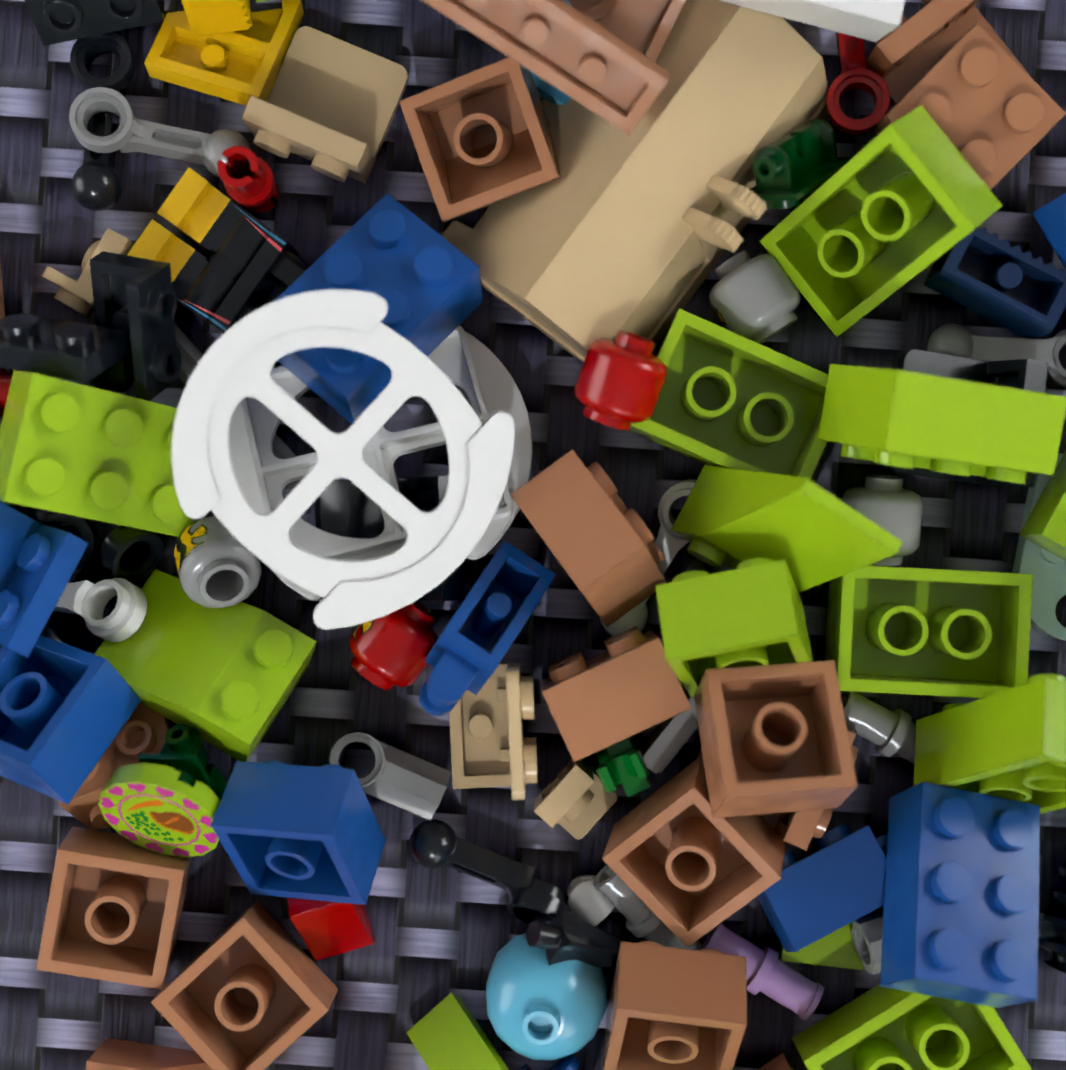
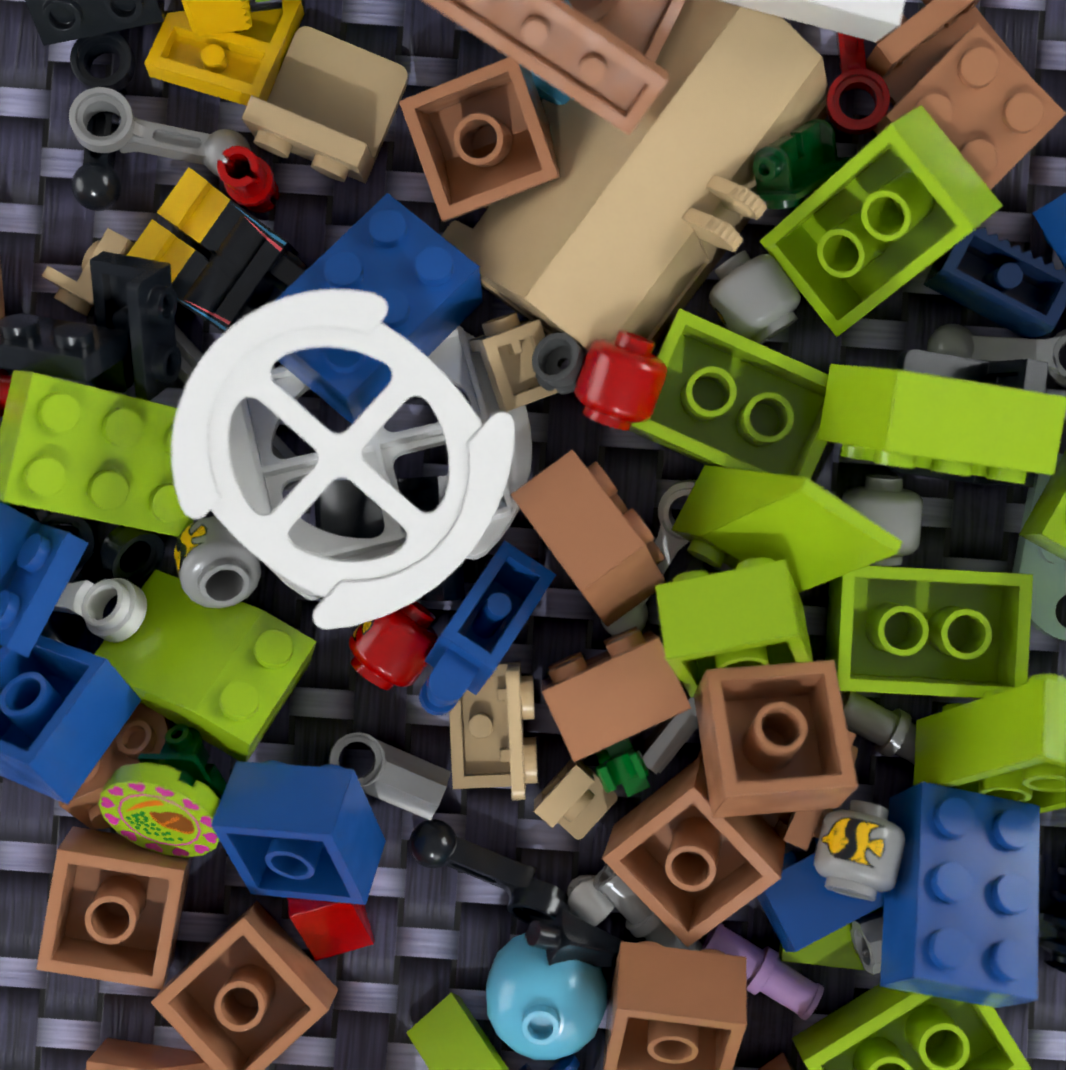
none -> tan bracket [468,312,558,412]
none -> dark grey plate [532,333,588,394]
none -> light grey head [814,800,905,901]

